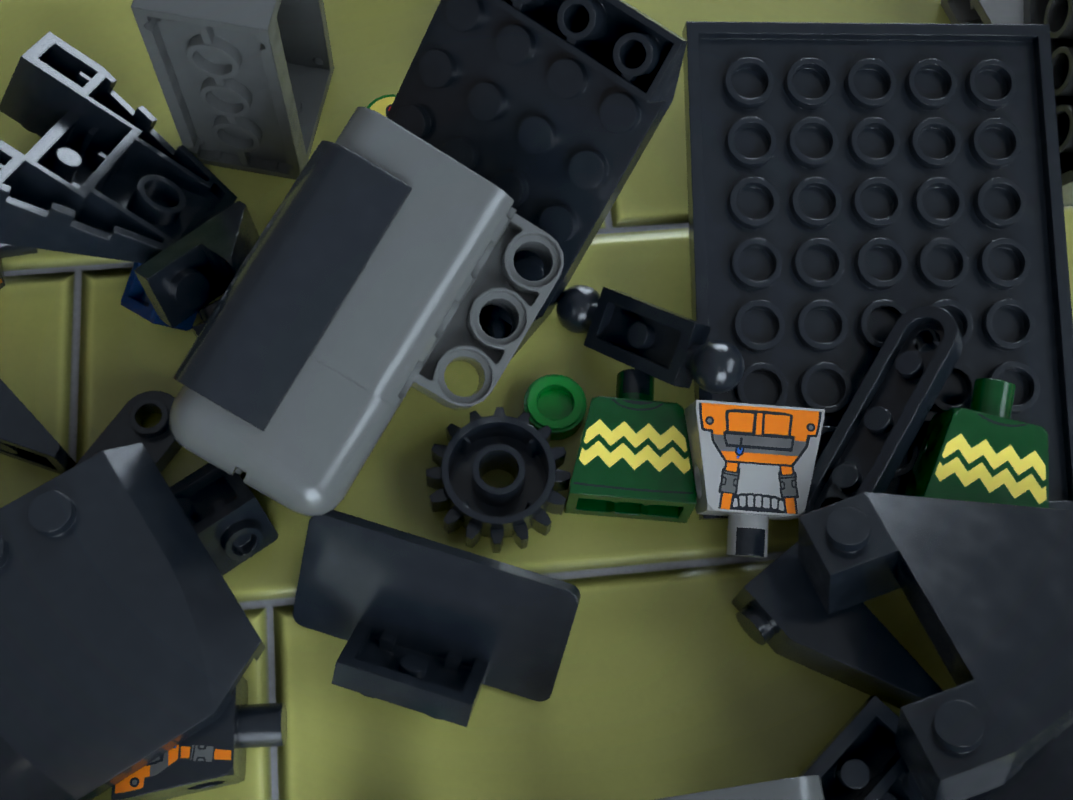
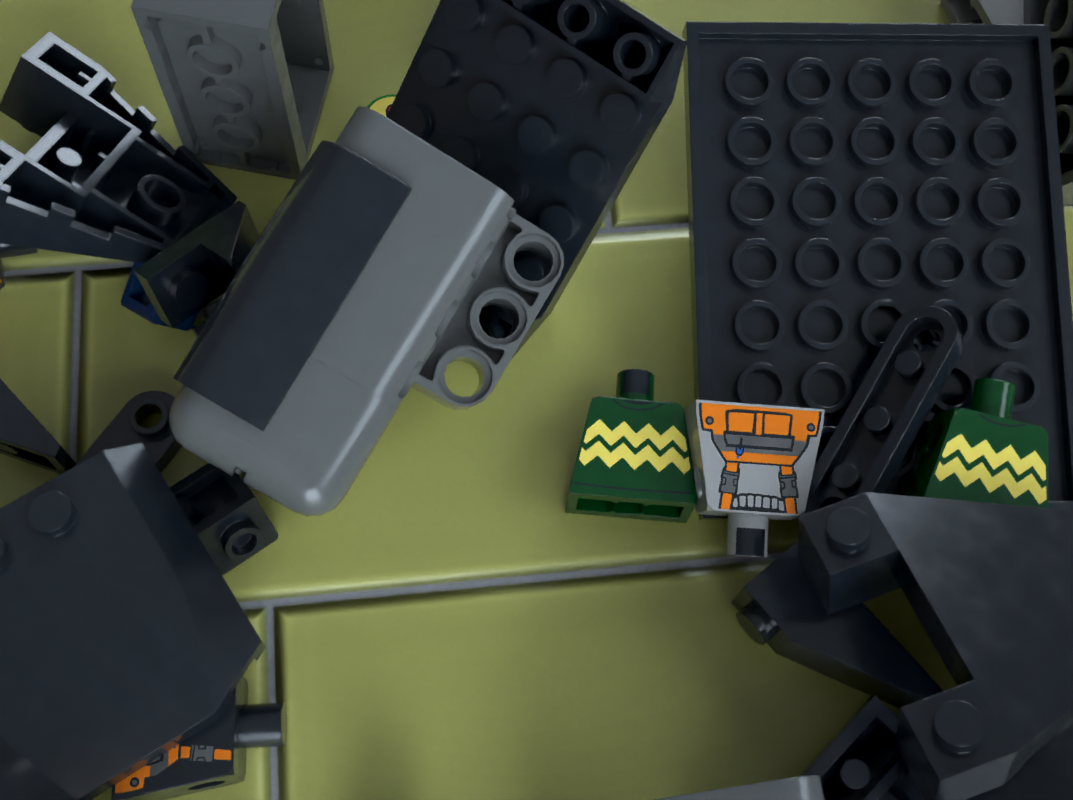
black bracket [293,510,581,727] -> none
black gear [426,407,571,553] -> none
green tile [523,374,587,440] -> none
black plate [556,285,745,394] -> none

